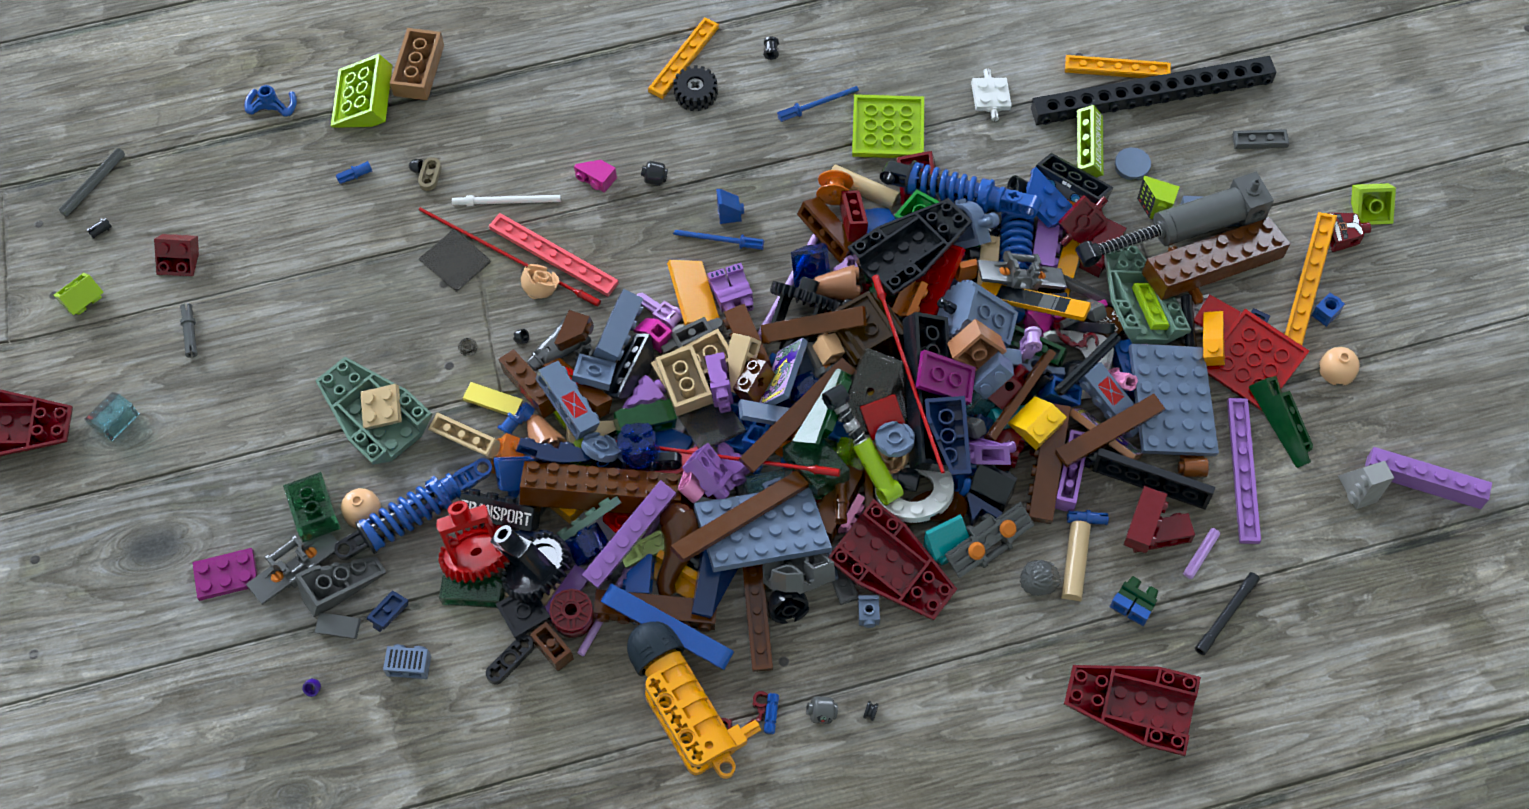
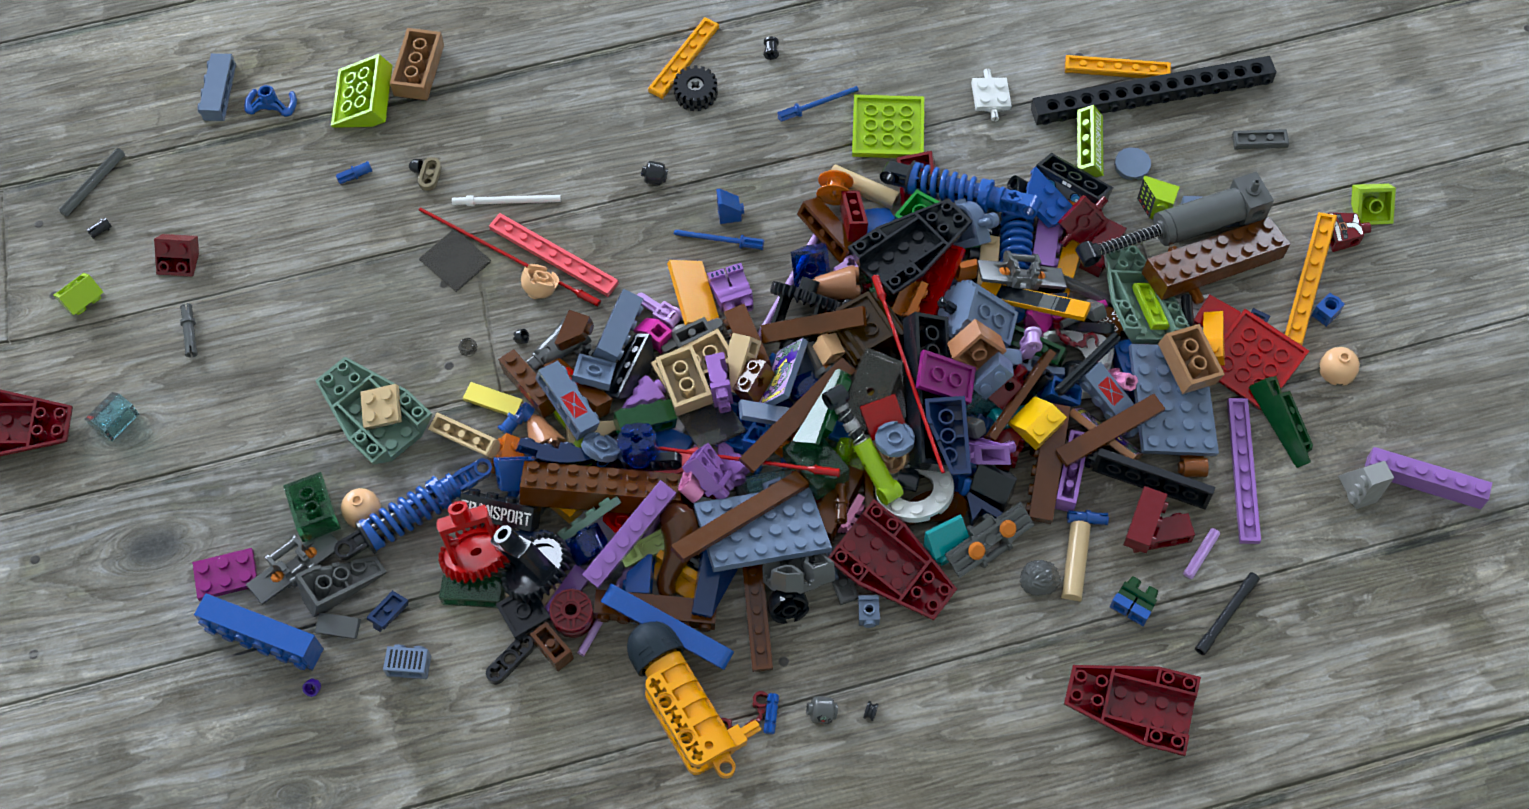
dark pink slope [574,160,617,193] -> none
none -> blue brick [194,593,324,671]
none -> sand blue brick [197,53,236,121]
none -> medium nougat brick [1158,324,1225,394]

